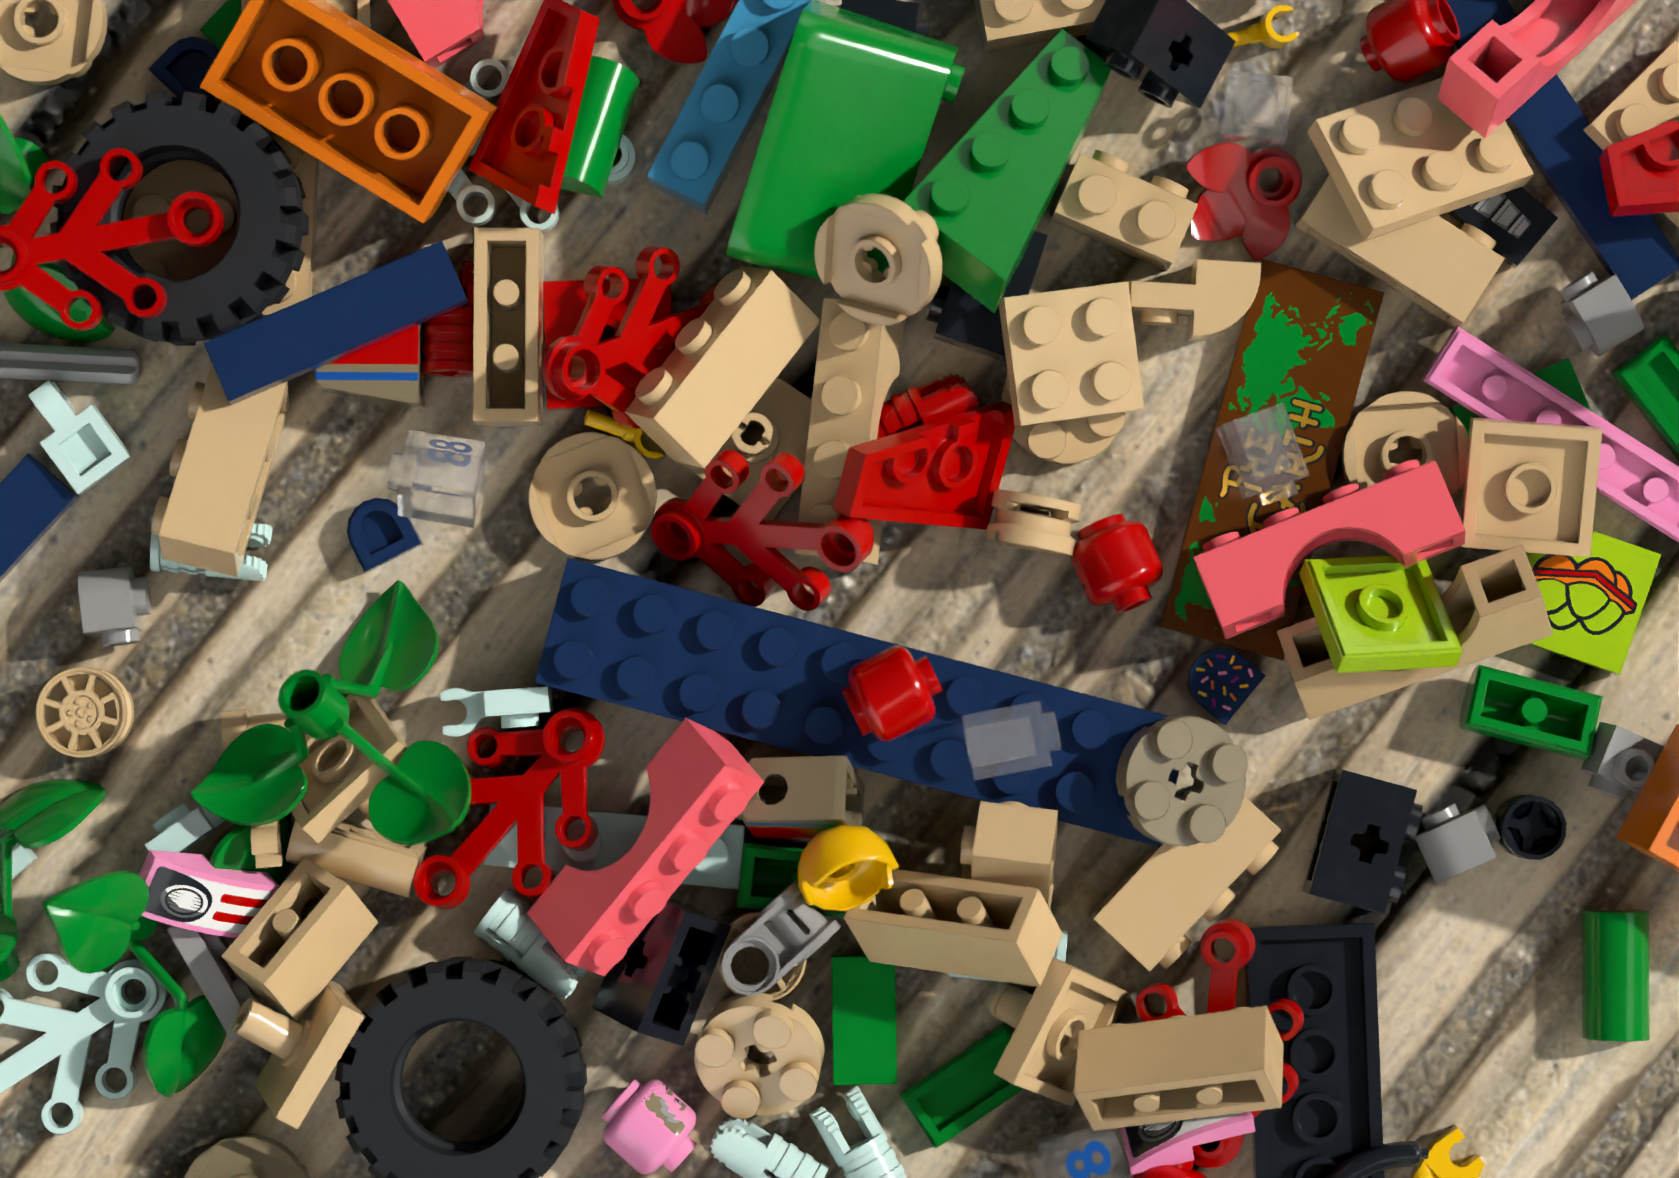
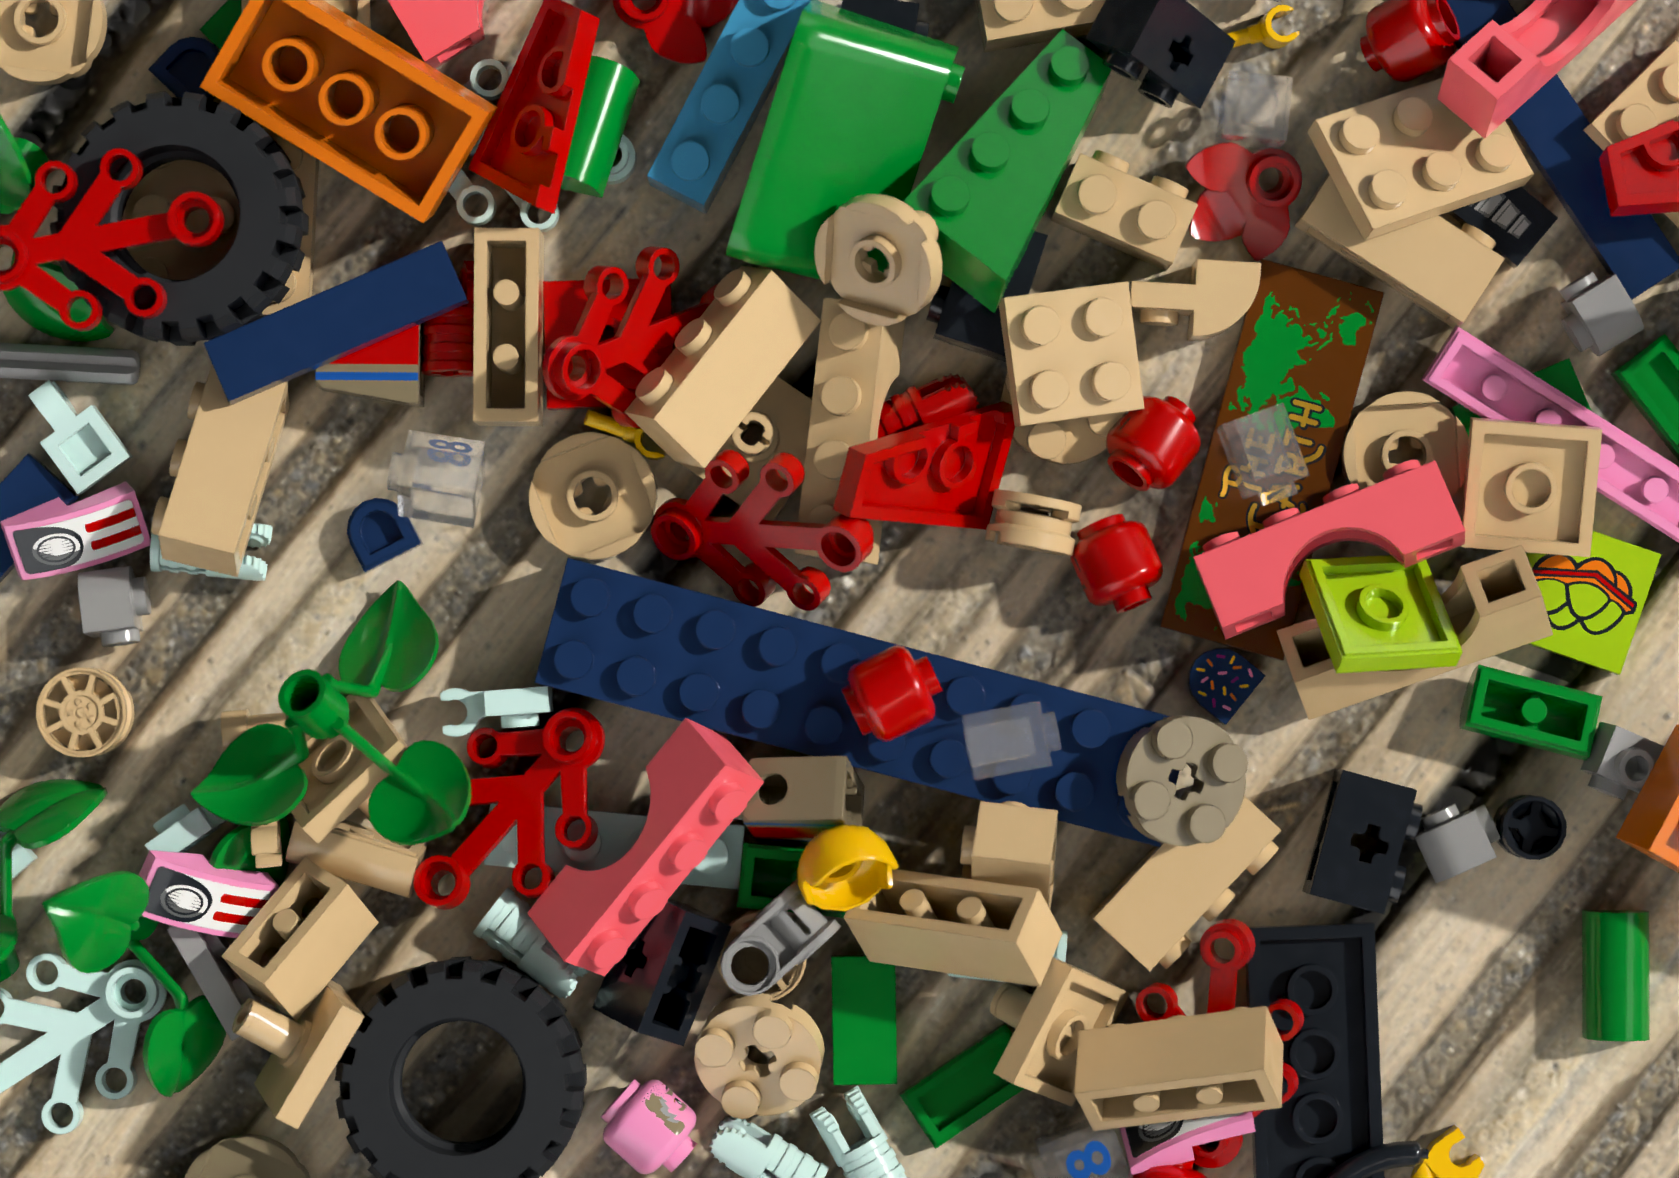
none -> slope [0,481,151,580]
none -> red head [1106,396,1201,491]

